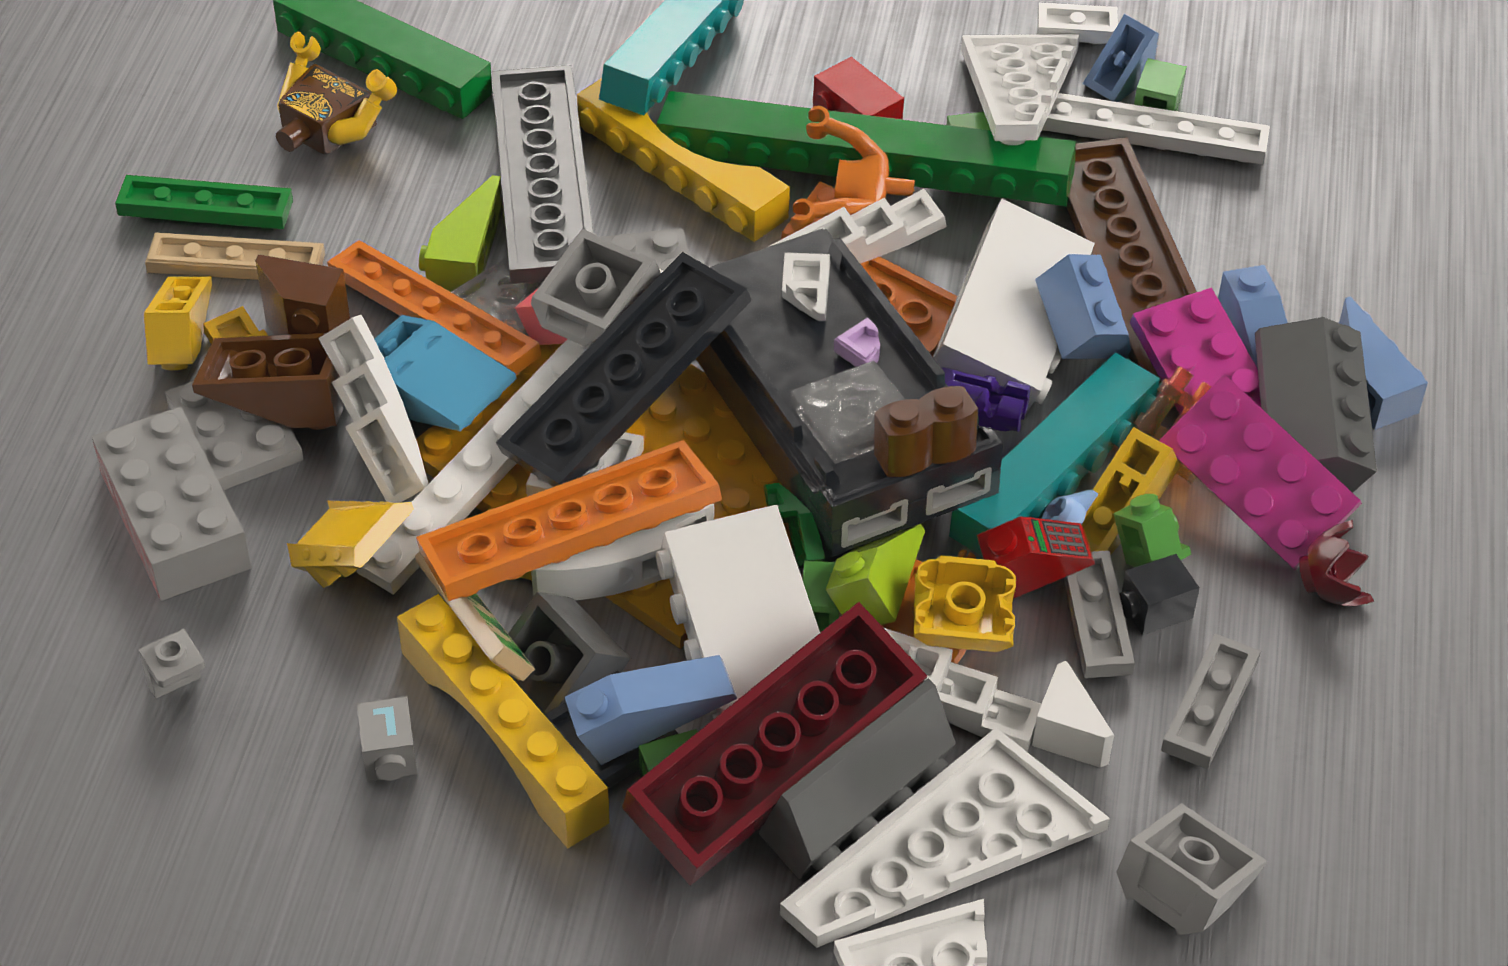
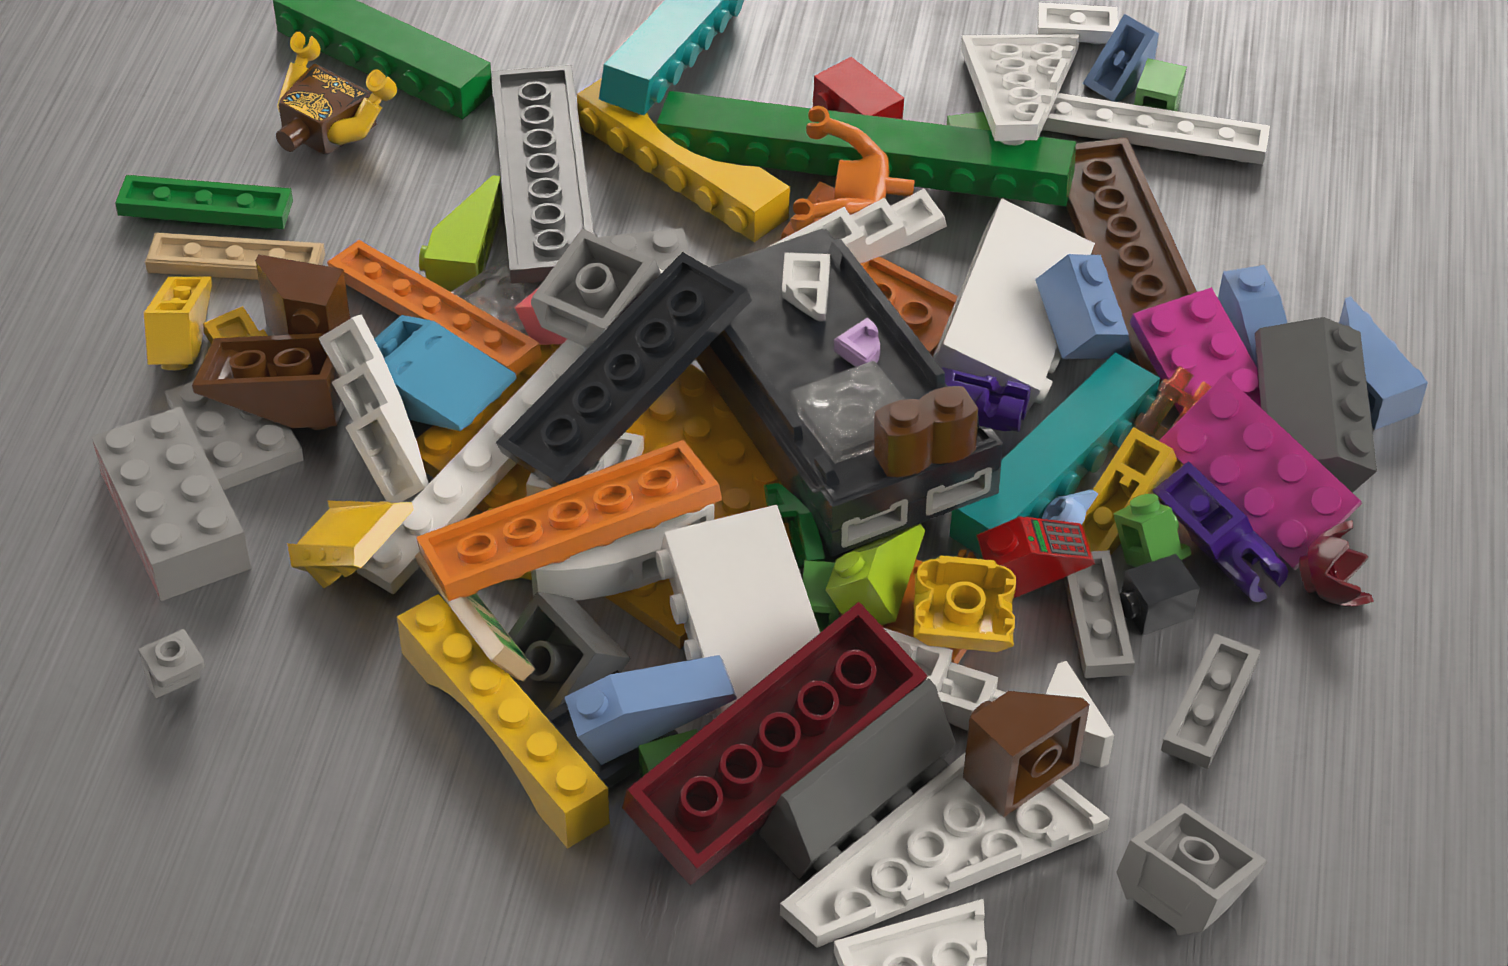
light grey brick [357,696,417,782] -> none
none -> reddish brown slope [963,691,1090,817]
none -> dark purple plate [1152,461,1289,602]

